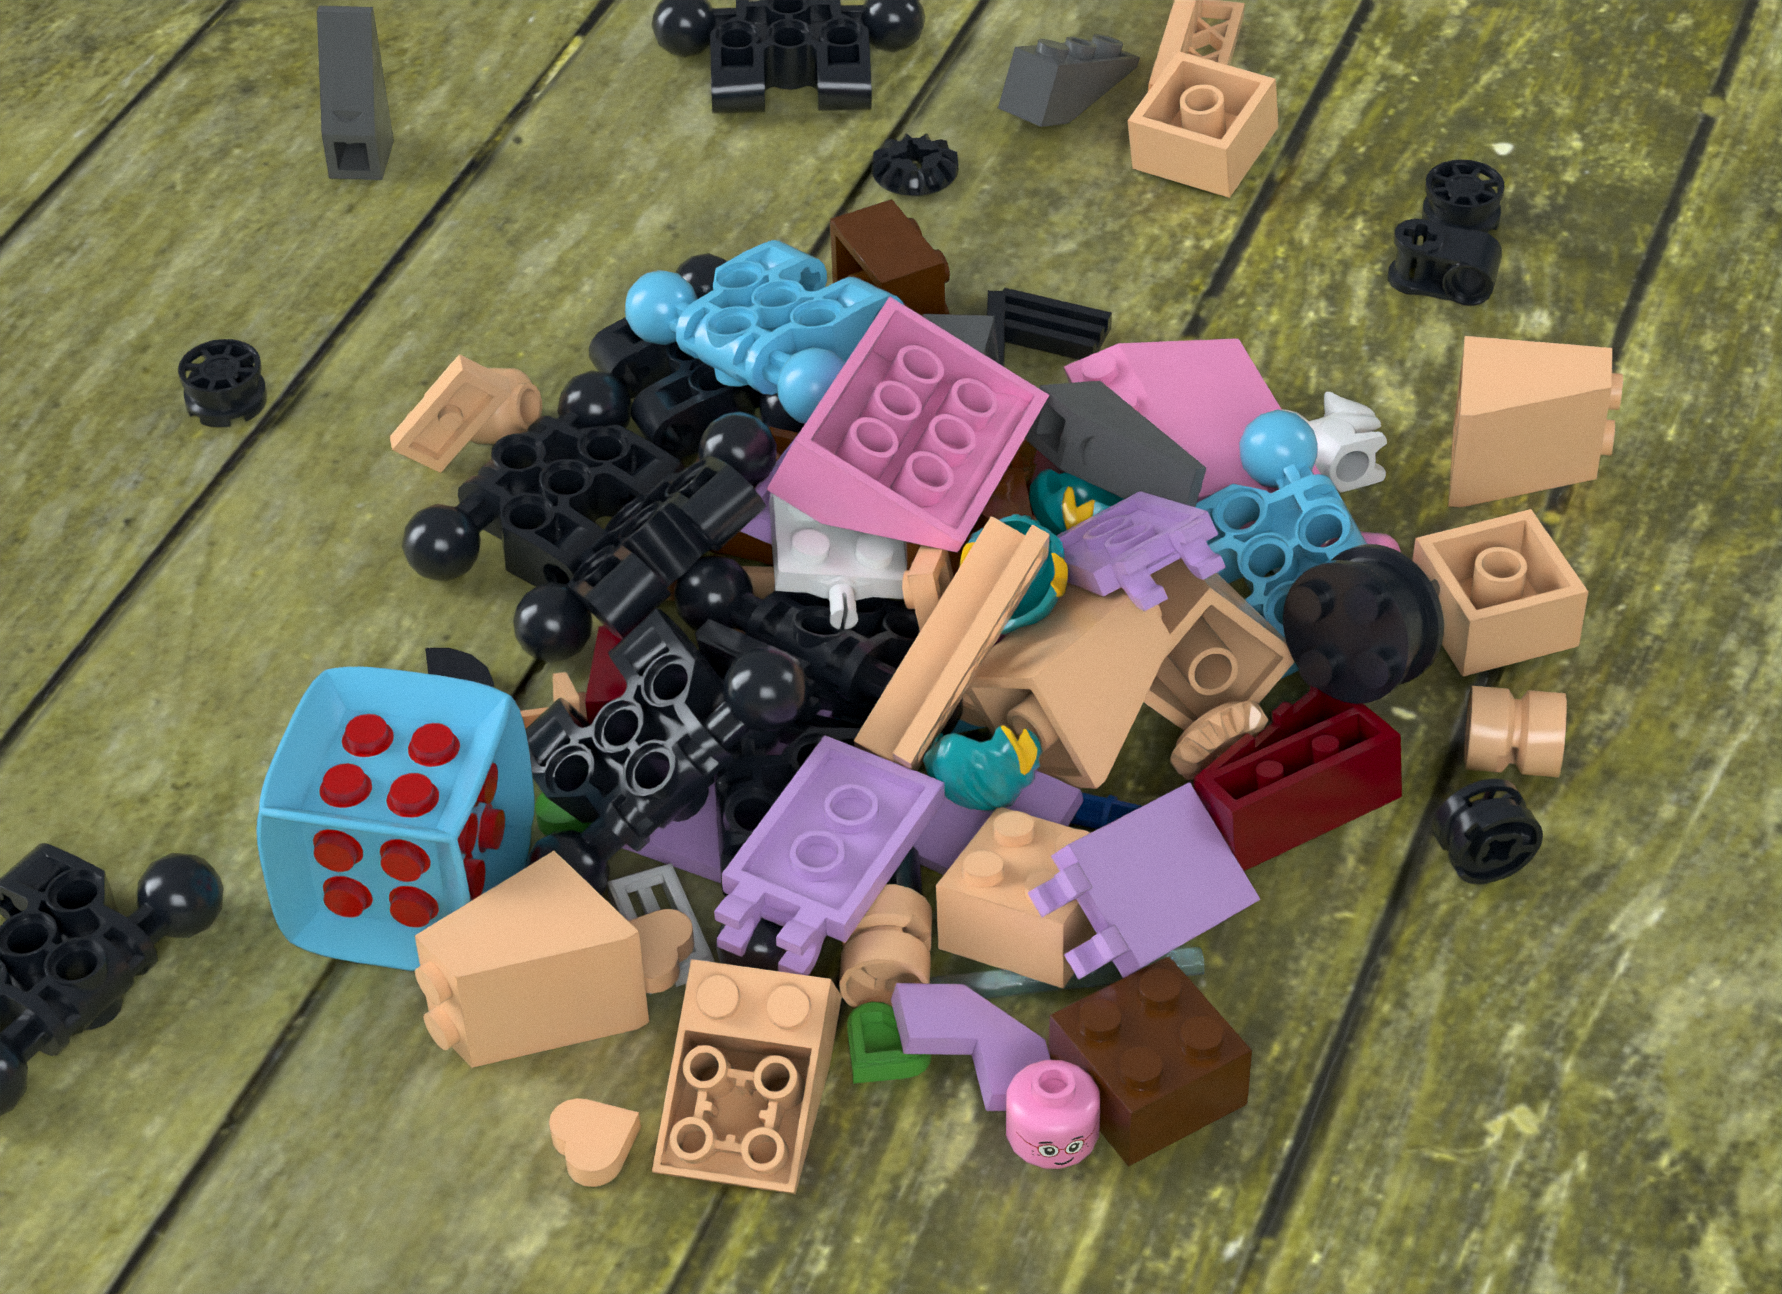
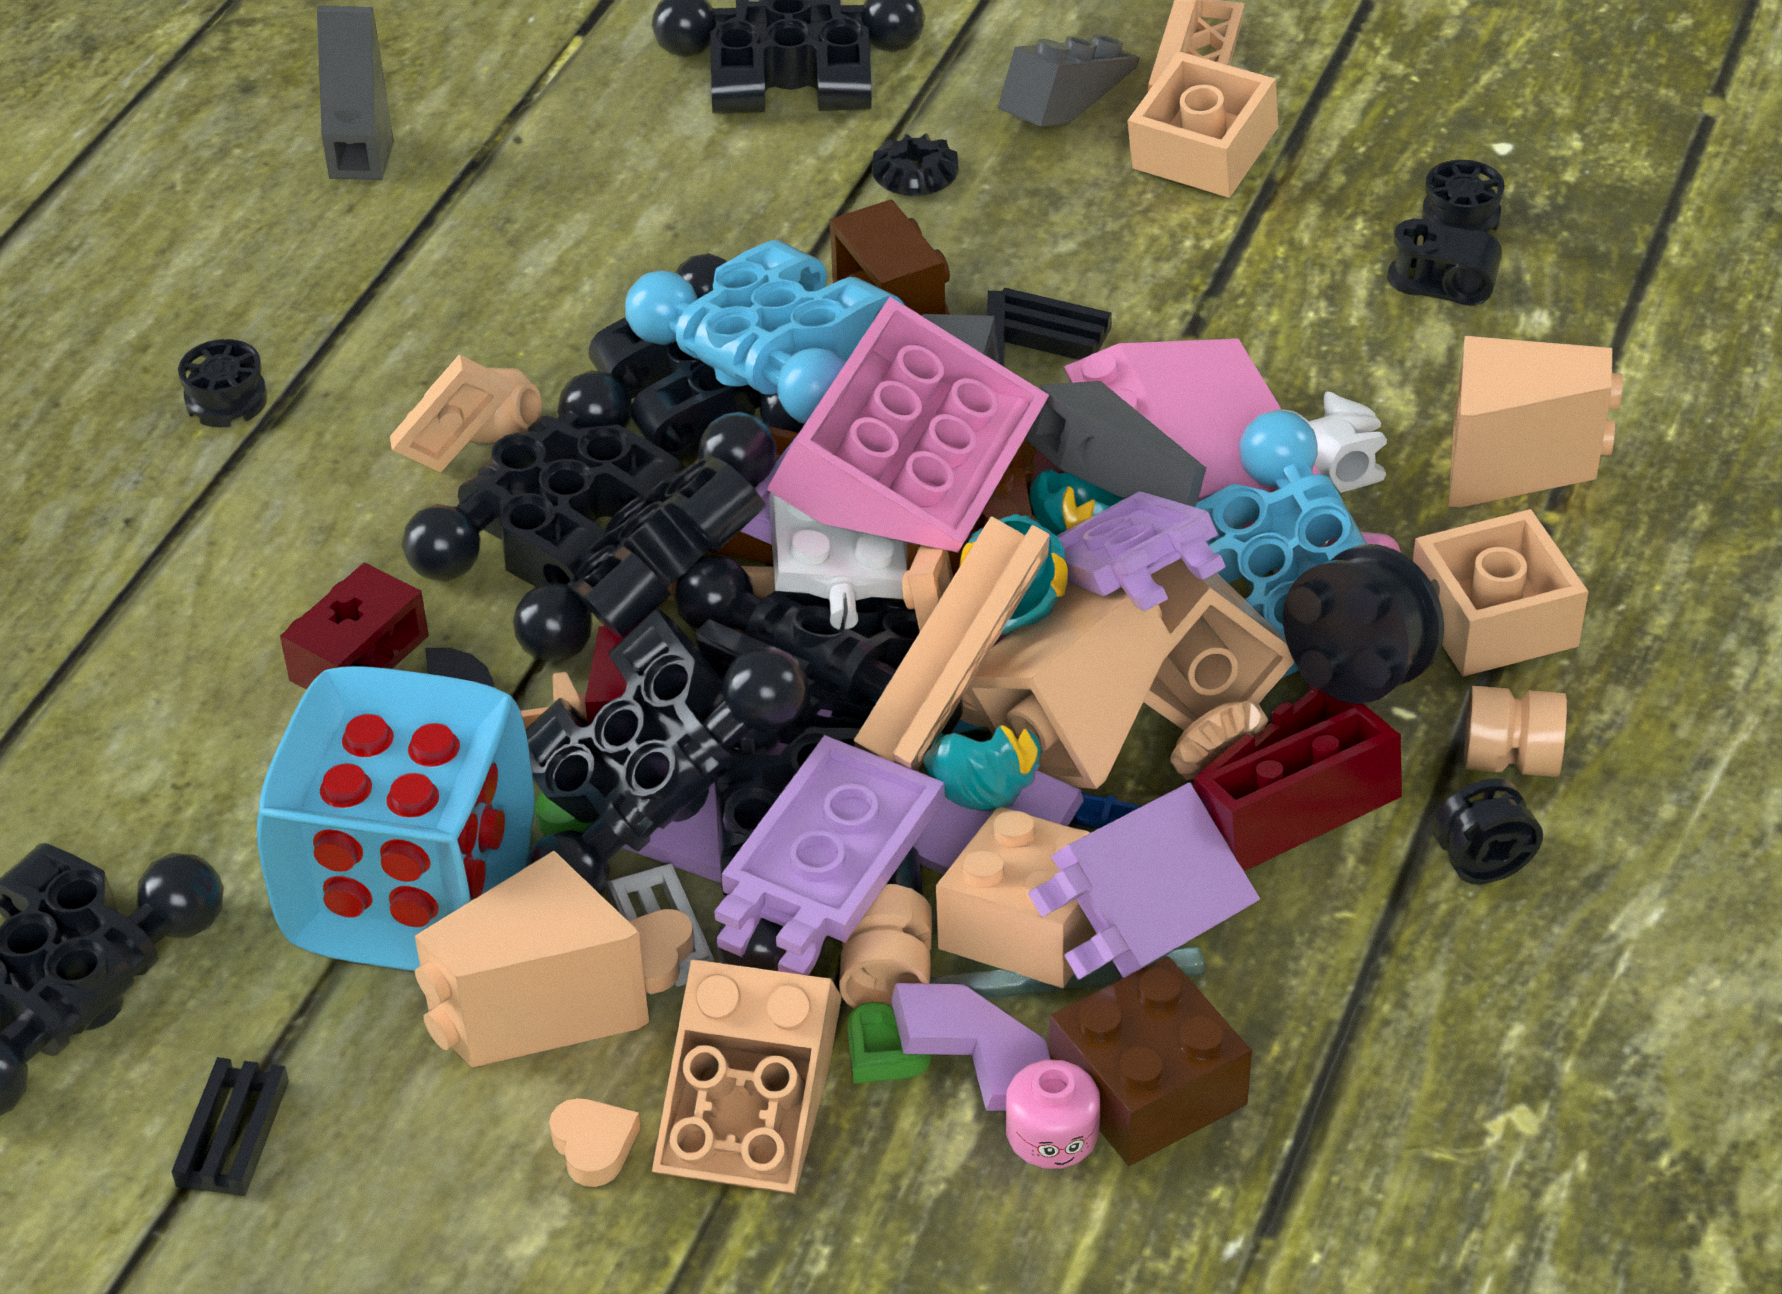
none -> black tile [171,1057,289,1196]
none -> dark red brick [280,562,429,690]

